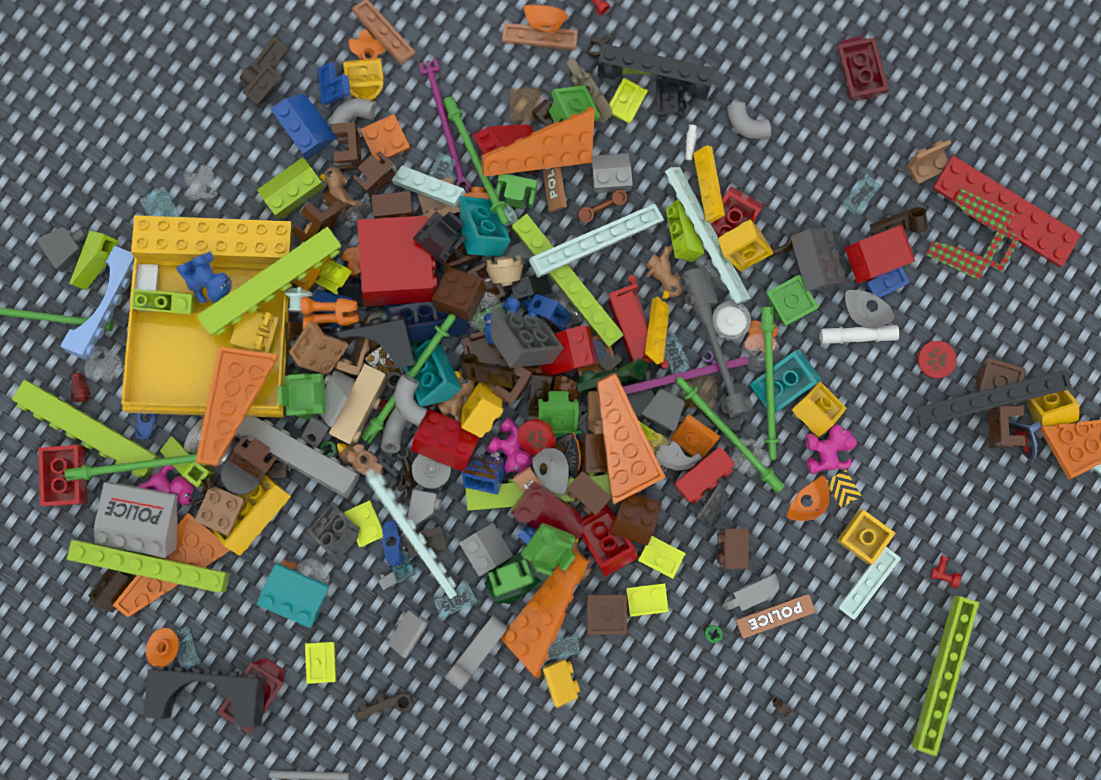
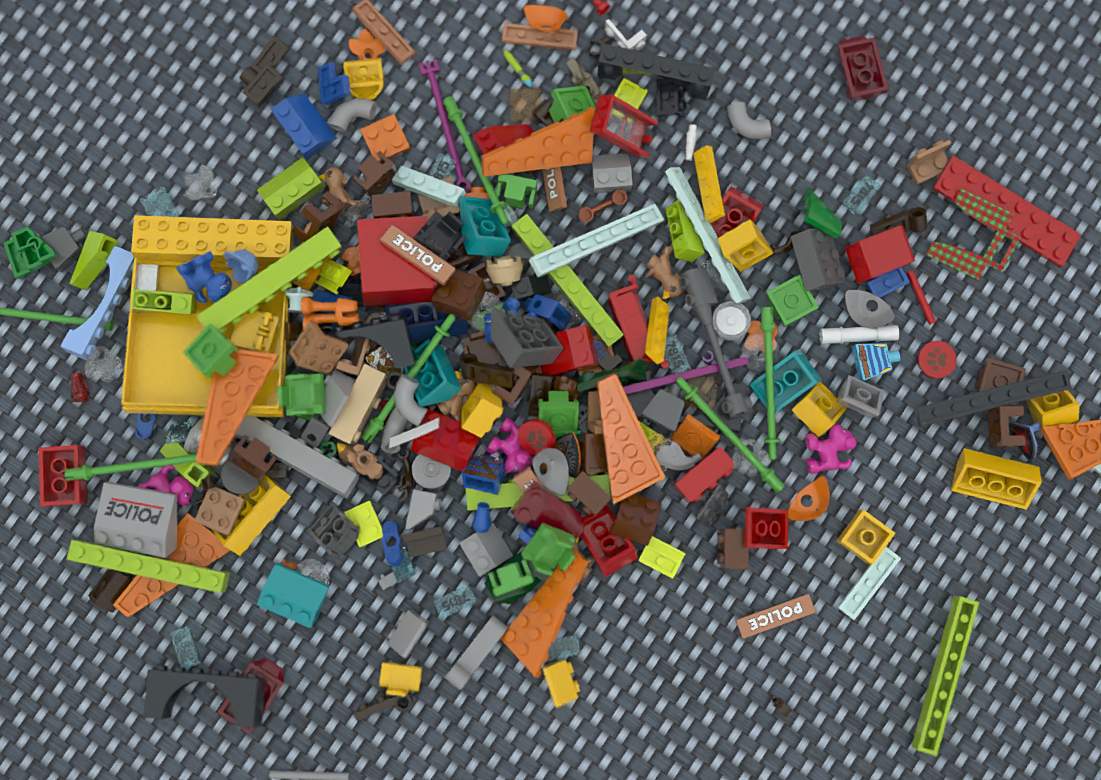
lime brick [12,380,161,478] -> none
orange dish [146,628,179,667] -> none
neon yellow plate [305,642,336,684] -> none
reddish brown panel [332,122,362,171] -> none
light aqua plate [366,469,457,599] -> none
reddish brown panel [587,594,627,635] -> none
neon yellow plate [626,583,669,617] -> none
green bush [704,625,723,643] -> none
light grey piece [724,573,779,611] -> none
sticker [827,470,861,508] -> none
red piece [930,556,961,589] -> none
none -> green slope [3,226,57,279]
none -> clear light blue tile [164,421,192,444]
none -> bright green panel [183,323,238,378]
none -> medium blue piece [223,249,258,284]
none -> yellow piece [379,661,423,696]
none -> nougat tile [380,225,455,286]
none -> white sticker [389,418,439,448]
none -> blue cone [472,502,491,533]
none -> lime piece [504,50,532,87]
none -> red door [589,94,658,158]
none -> white bracket [605,19,647,51]
none -> red slope [745,507,788,549]
none -> green slope [803,187,842,239]
none -> light grey slope [837,375,884,418]
none -> torso [852,344,900,381]
none -> red bar [906,270,936,325]
none -> yellow slope [951,448,1042,510]

